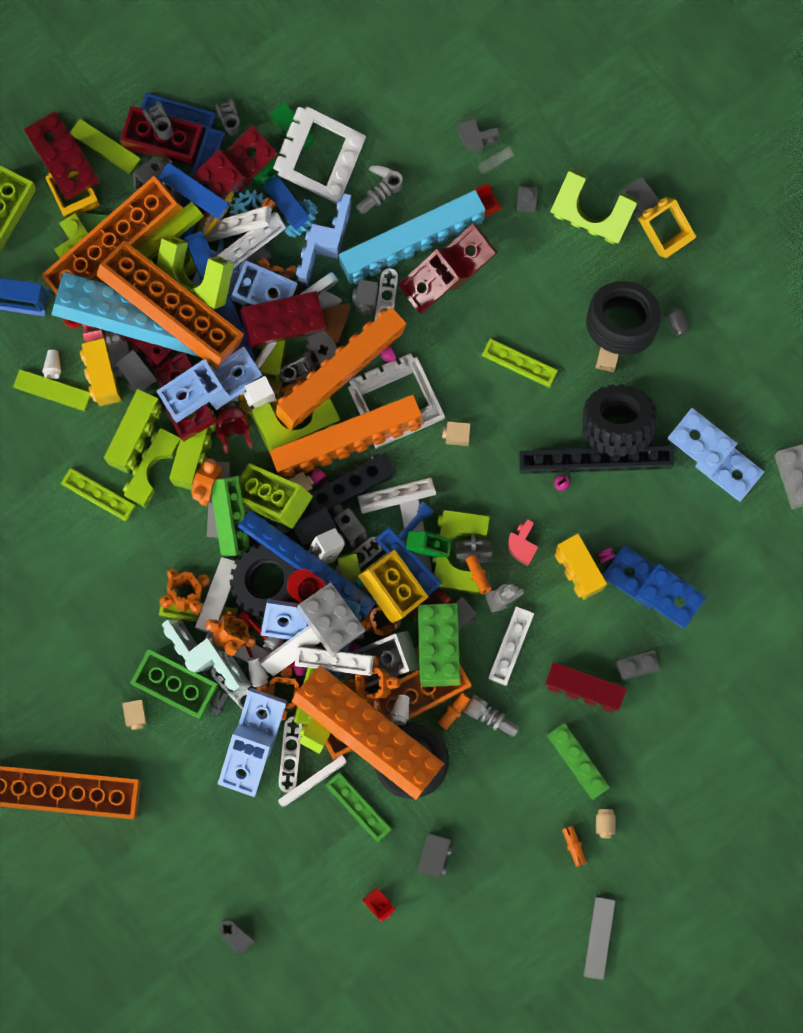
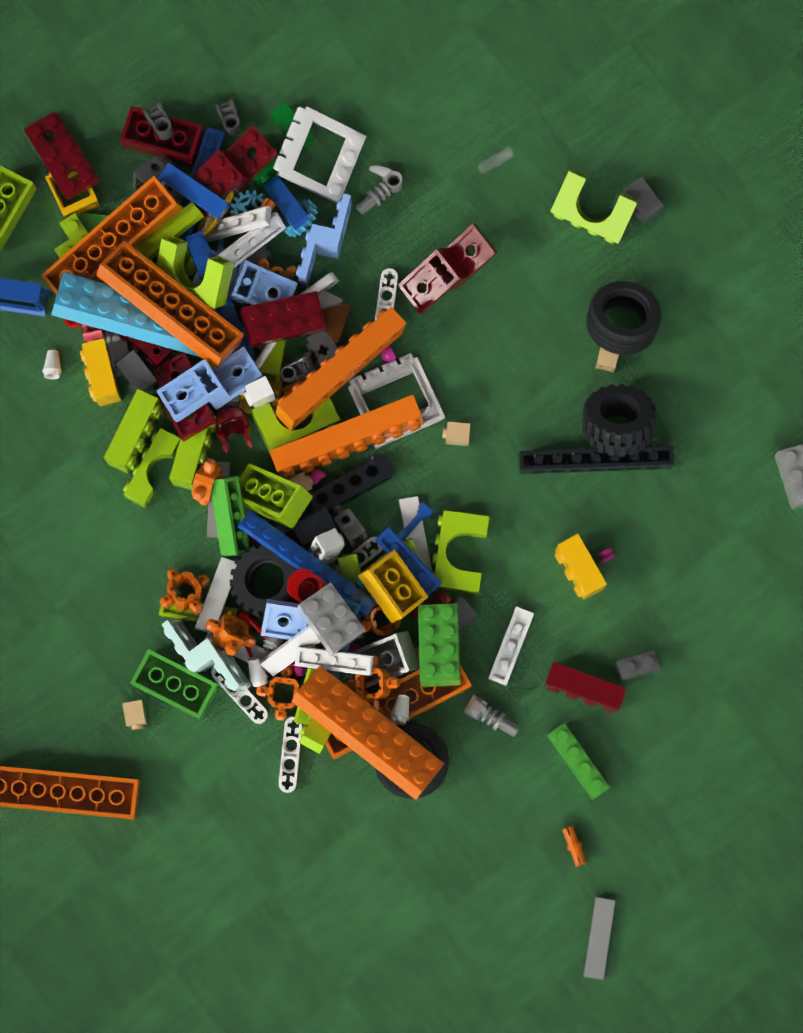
lime tile [13,369,91,412] -> none
lime tile [60,467,136,522] -> none
lime tile [69,119,141,175] -> none
blue tile [141,92,217,131] -> none
dark grey pin [208,690,228,716] -> none
light blue bracket [218,688,287,797] -> none
dark grey piece [218,919,255,956] -> none
white tile [278,755,347,807] -> none
bright green tile [325,771,392,843] -> none
medium azure brick [339,190,485,284] -> none
dark grey brick [352,280,378,316] -> none
white tile [357,478,436,514] -> none
red bracket [362,887,396,922] -> none
green brick [406,531,452,557] -> none
dark grey brick [417,834,453,879] -> none
orange pin [438,692,471,730] -> none
dark grey hips [456,534,491,564] -> none
dark grey brick [457,119,499,153] -> none
orange pin [465,555,492,594] -> none
red bracket [473,183,501,217] -> none
lime tile [482,338,558,388] -> none
light grey piece [485,583,524,613] -> none
coral brick [508,519,538,566] -> none
dark grey brick [516,187,537,213] -> none
dark pink hinge [554,475,570,491] -> none
tan brick [596,809,616,839] -> none
blue bracket [603,545,707,629] -> none
yellow window [638,197,696,258] -> none
flat silver brick [665,307,690,337] -> none
light blue bracket [667,408,764,502] -> none

